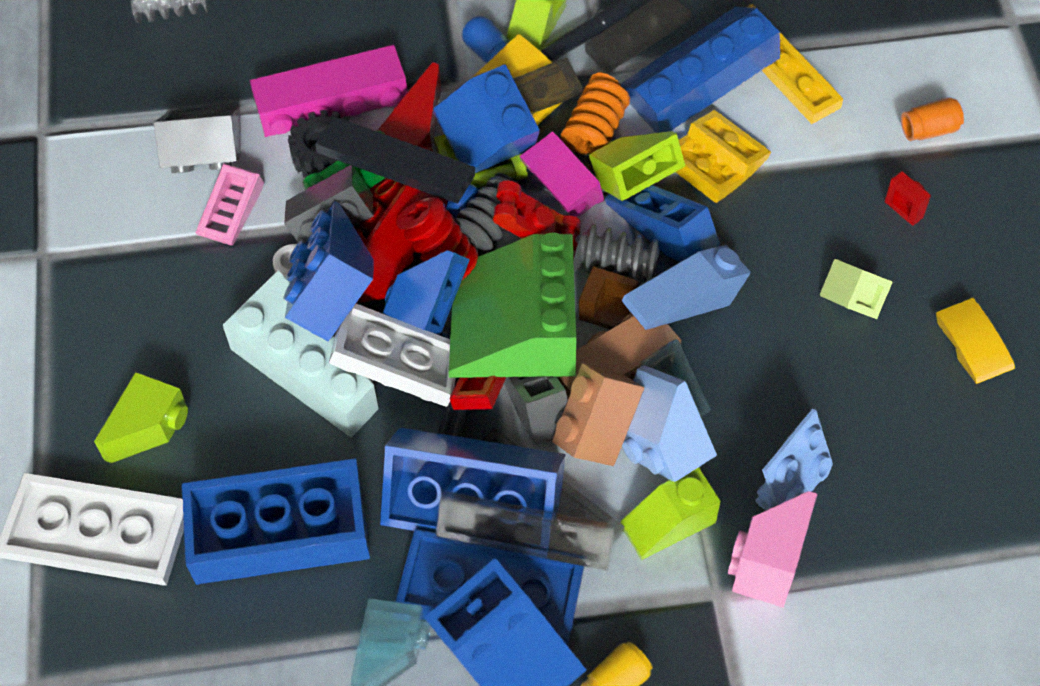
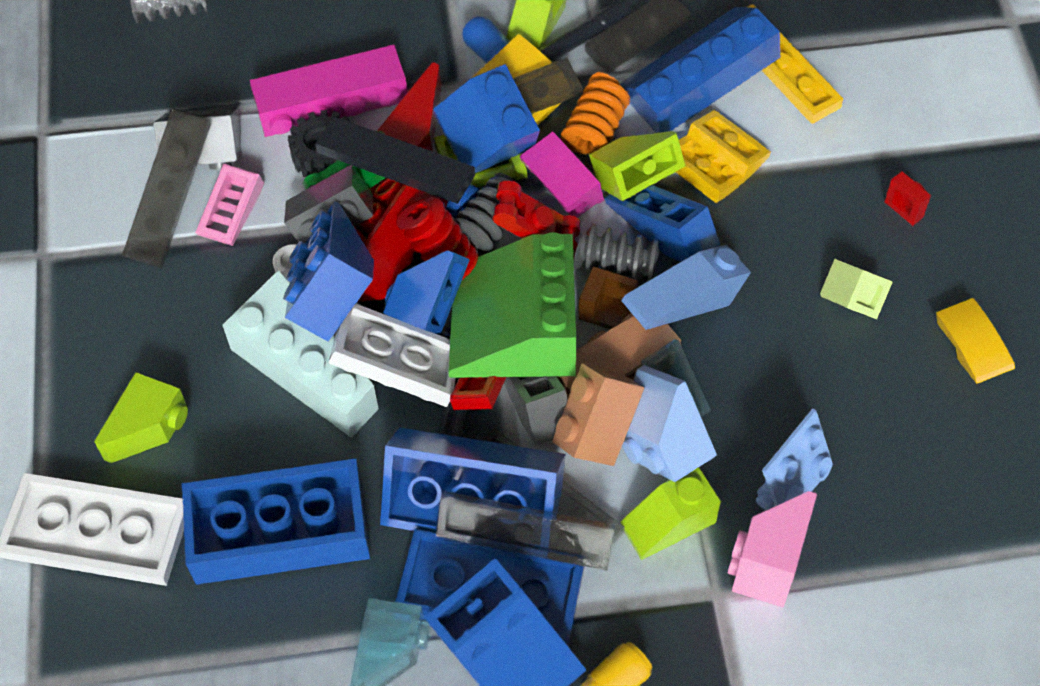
orange piece [901,97,964,141] -> none
none -> clear smoke tile [122,109,211,269]

